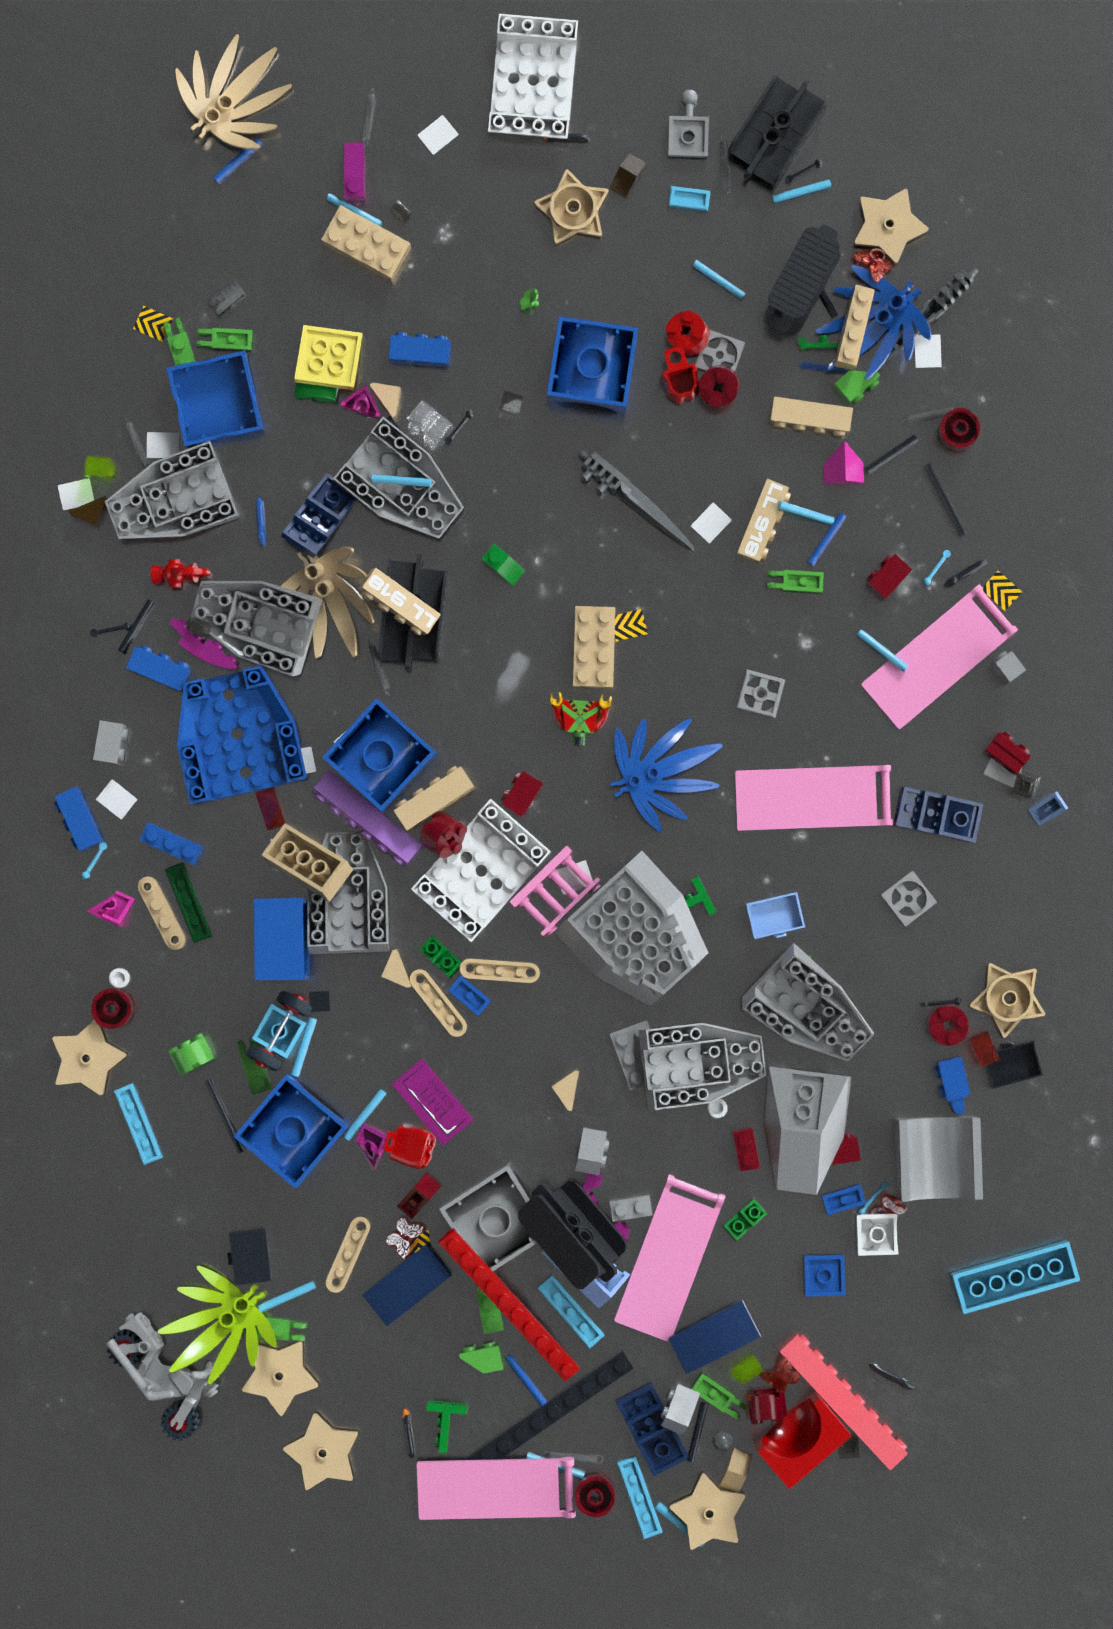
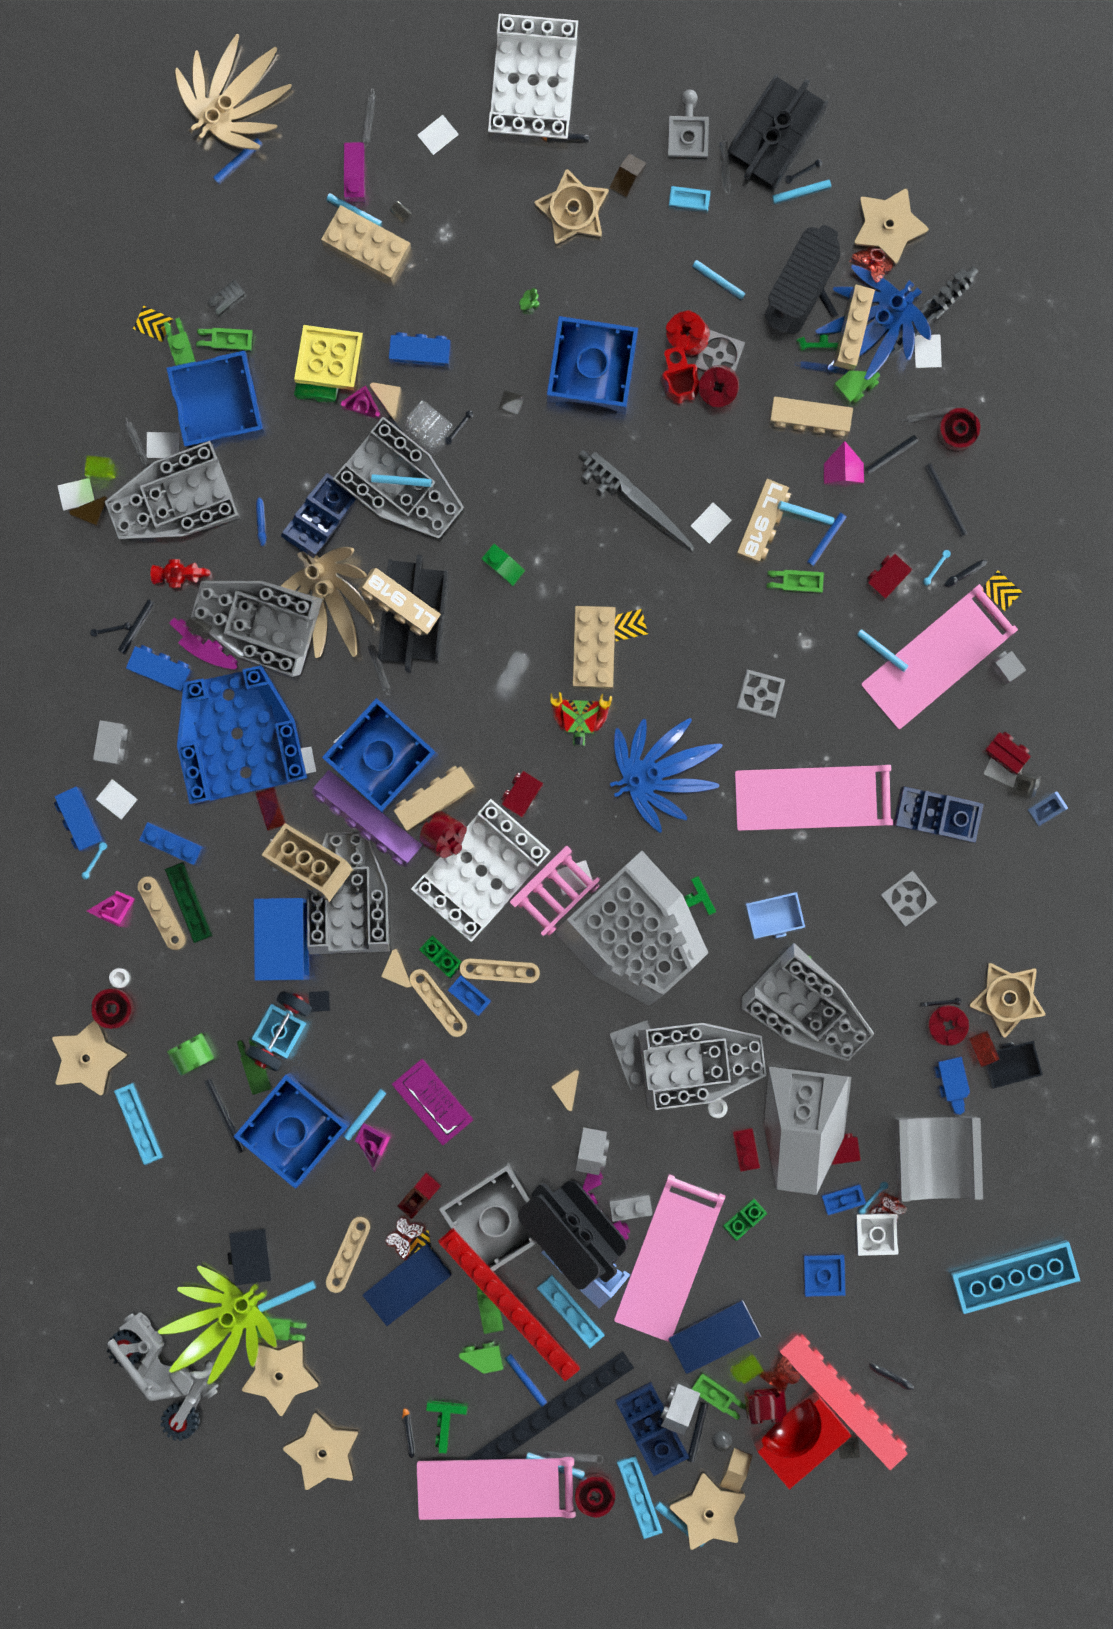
medium azure bar [291,1017,317,1077] -> none
red piece [383,1125,435,1169] -> none

